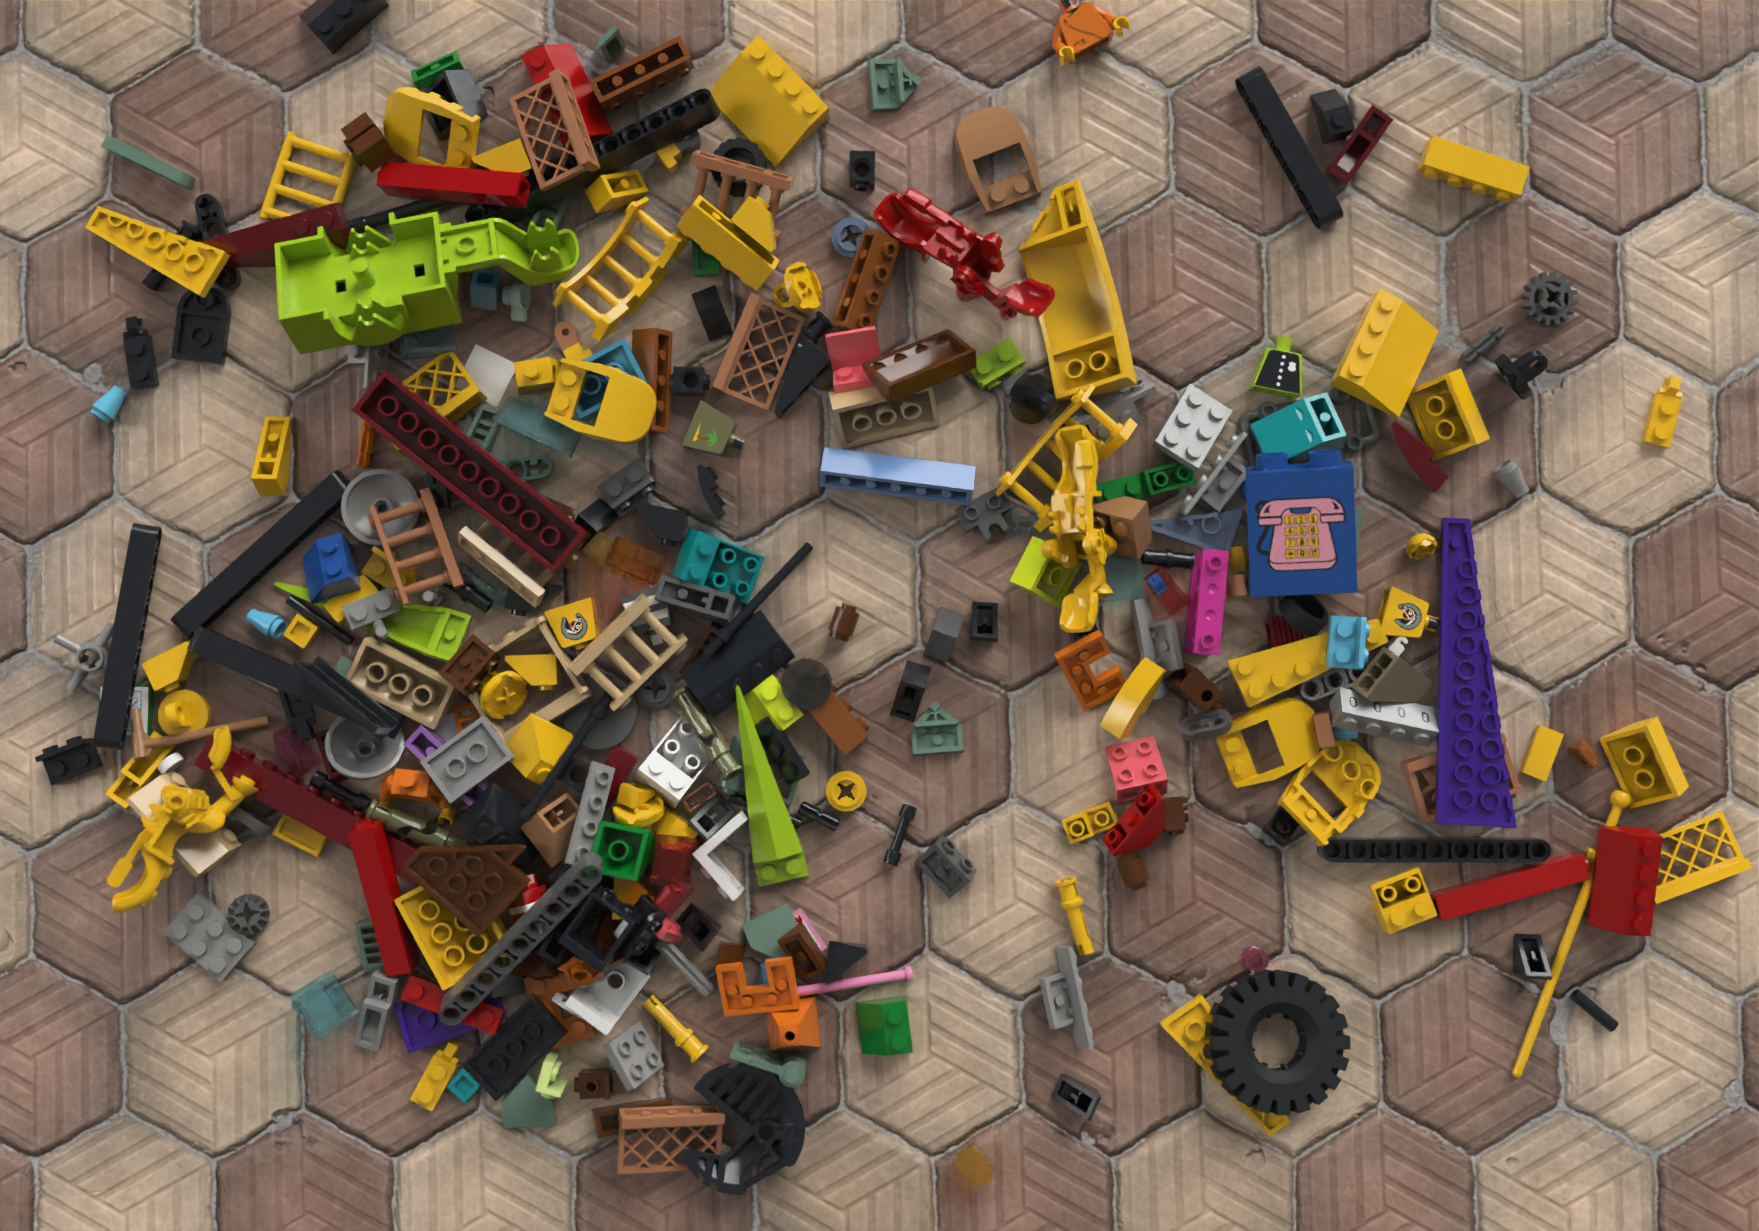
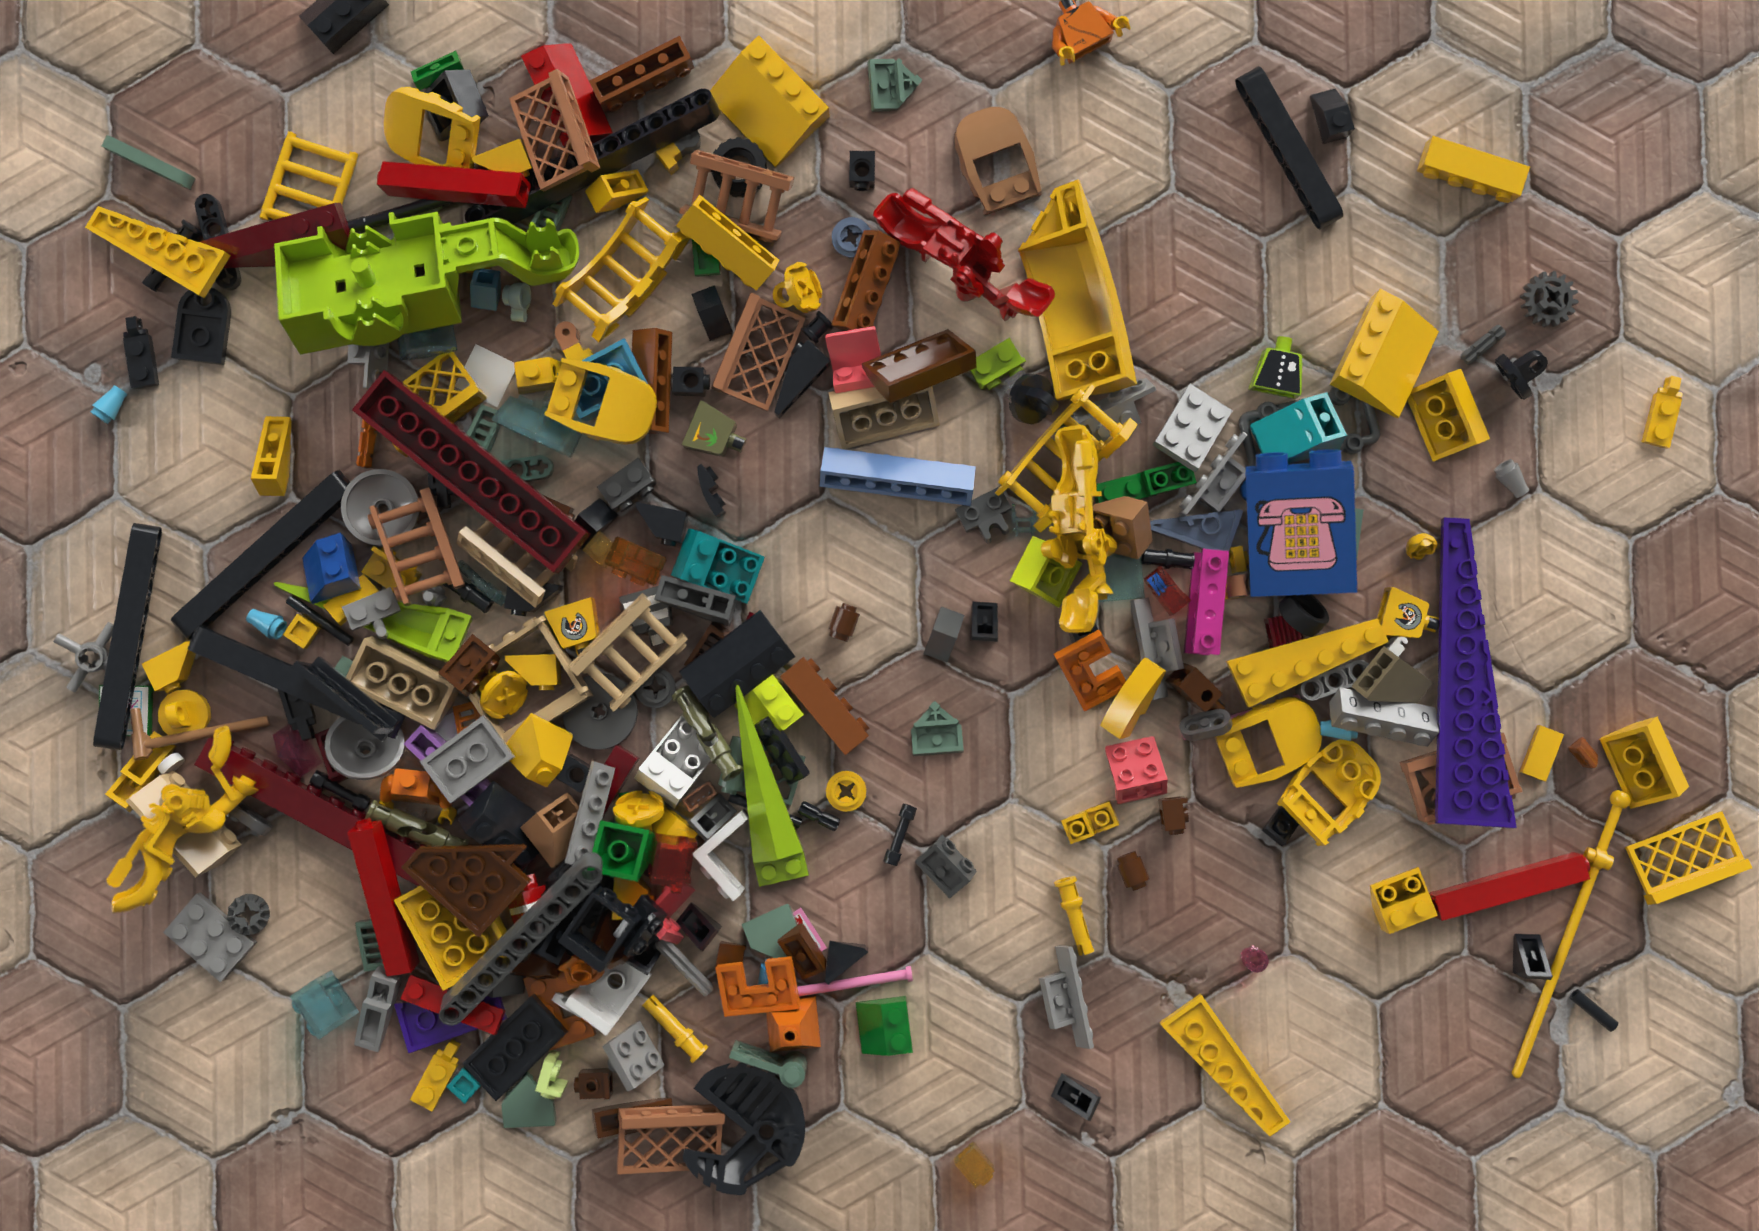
black bracket [35,736,103,785] -> none
yellow tile [272,813,329,858] -> none
reddish brown piece [341,112,396,173] -> none
black bar [520,691,613,822] -> none
sand green slope [595,25,626,64] -> none
yellow slope [617,783,656,809] -> none
black bar [703,542,813,658] -> none
yellow slope [731,196,777,254] -> none
clear smoke tile [781,659,832,710] -> none
black slope [890,660,931,722] -> none
red slope [1102,783,1165,857] -> none
black tyre [1205,969,1350,1115] -> none
nougat piece [1313,711,1337,748] -> none
black beam [1316,837,1551,863] -> none
medium azure bracket [1326,615,1370,669] -> none
dark red slope [1327,105,1394,184] -> none
dark red slope [1392,420,1449,492] -> none
red slope [1587,826,1663,936] -> none

